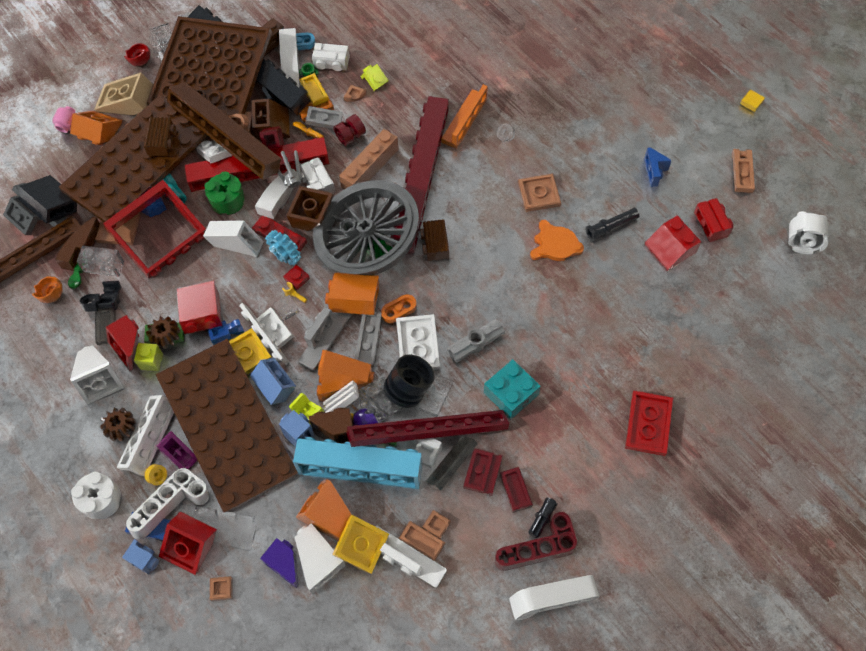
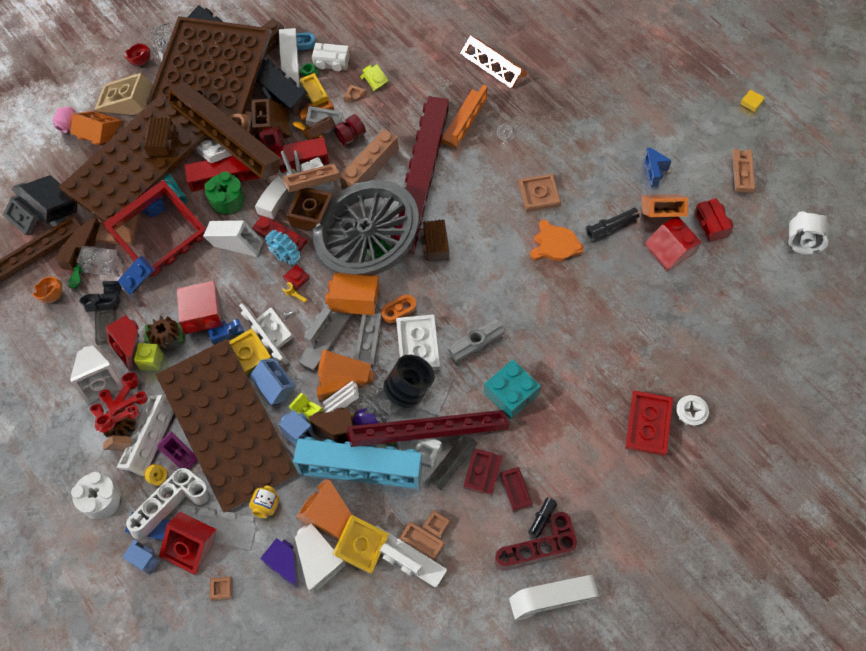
none -> red plant [90,372,148,433]
none -> nougat tile [103,435,132,451]
none -> blue plate [118,256,155,295]
none -> head [249,486,280,519]
none -> nougat plate [282,164,340,192]
none -> reddish brown beam [303,116,336,139]
none -> fence [461,36,528,88]
none -> orange brick [641,194,688,217]
none -> white gear [676,395,709,426]

